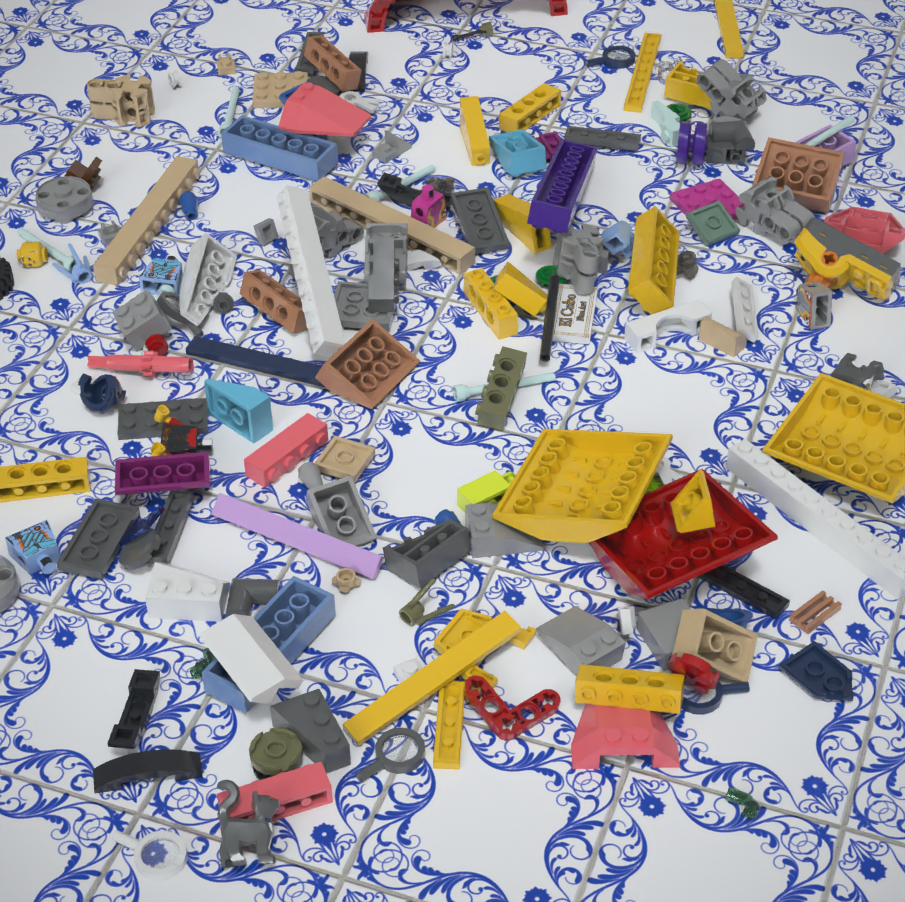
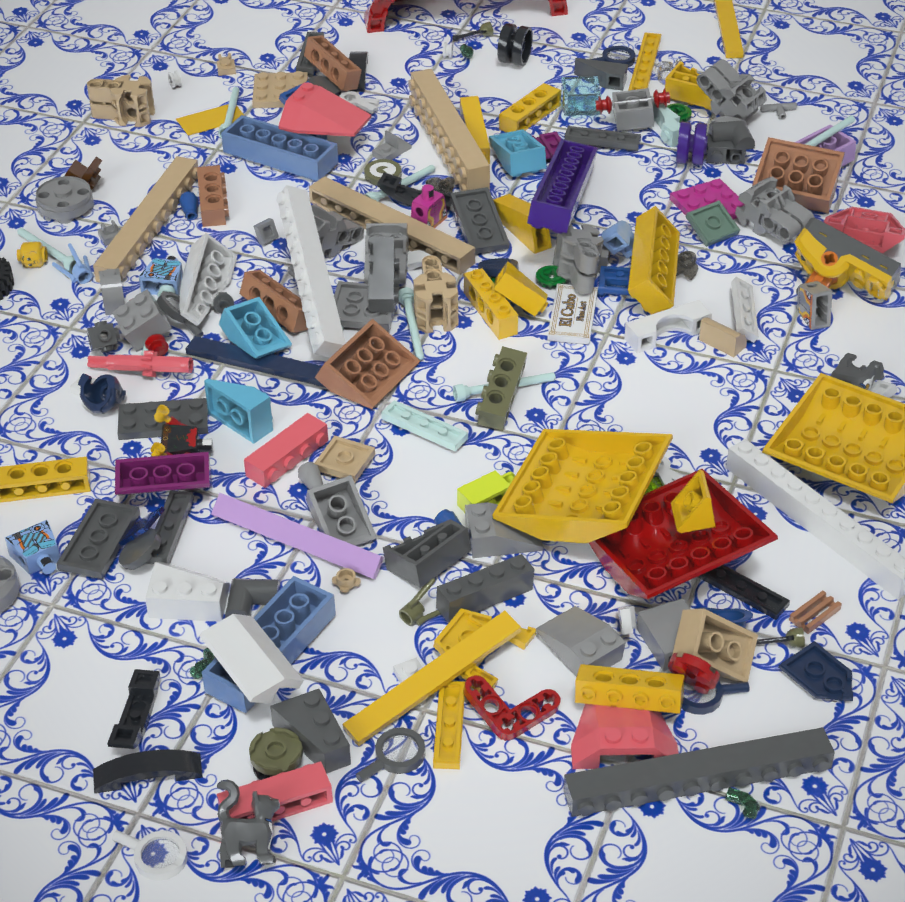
black piece [539,275,560,362] -> none
none -> dark grey brick [86,321,120,353]
none -> light grey brick [99,268,125,316]
none -> yellow sticker [176,104,245,136]
none -> nougat brick [197,165,229,227]
none -> medium azure slope [219,297,292,359]
none -> olive tile [364,159,402,185]
none -> light aqua plate [381,400,468,452]
none -> light aqua piece [399,287,424,361]
none -> tan brick [408,69,490,191]
none -> tan connector [413,255,458,333]
none -> dark grey brick [436,554,535,623]
none -> clear green arm [460,44,474,60]
none -> dark blue tile [478,258,519,277]
none -> black wheel [497,23,533,66]
none -> clear light blue piece [561,76,601,117]
none -> dark grey brick [563,727,835,817]
none -> dark grey slope [574,58,628,91]
none -> light grey brick [595,88,670,131]
none -> blue plate [598,266,630,296]
none -> olive hinge [756,627,805,648]
none -> light grey piece [760,102,797,120]

